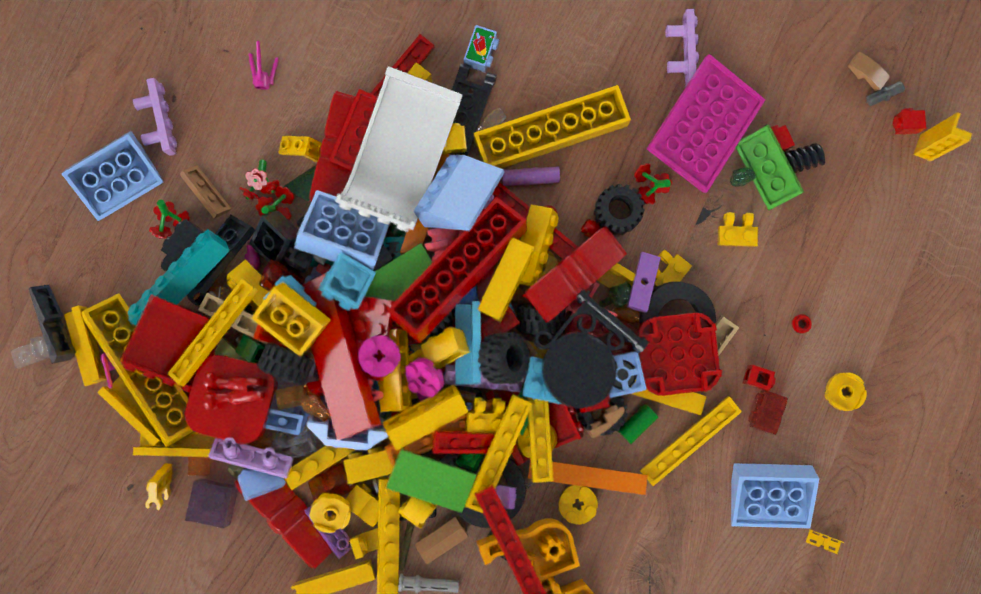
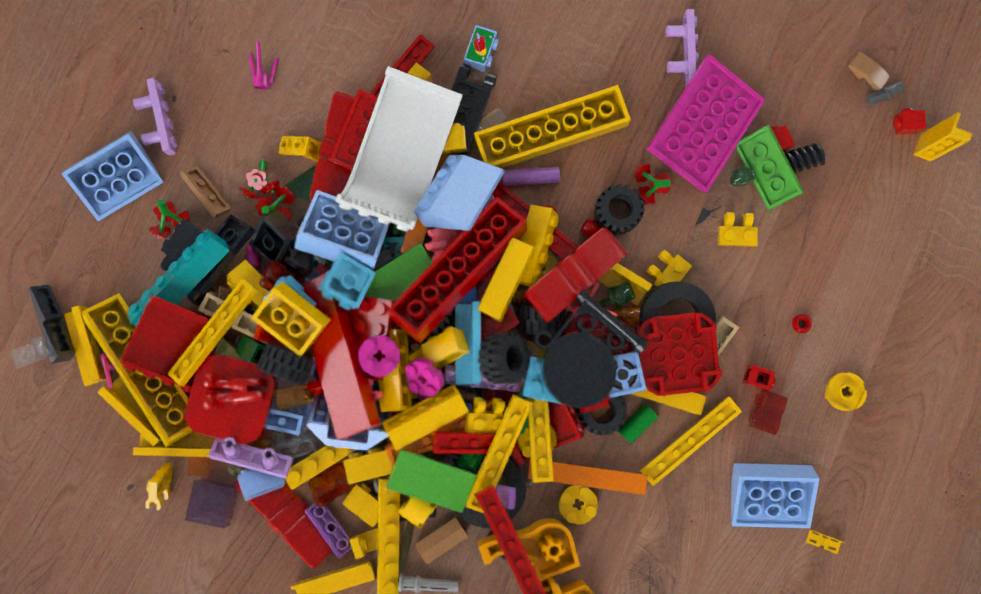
clear orange cone [301,394,330,422] -> none
yellow plate [310,493,351,533] -> none
medium nougat slope [588,405,625,438] -> none
medium lavender tile [627,252,661,313] -> none

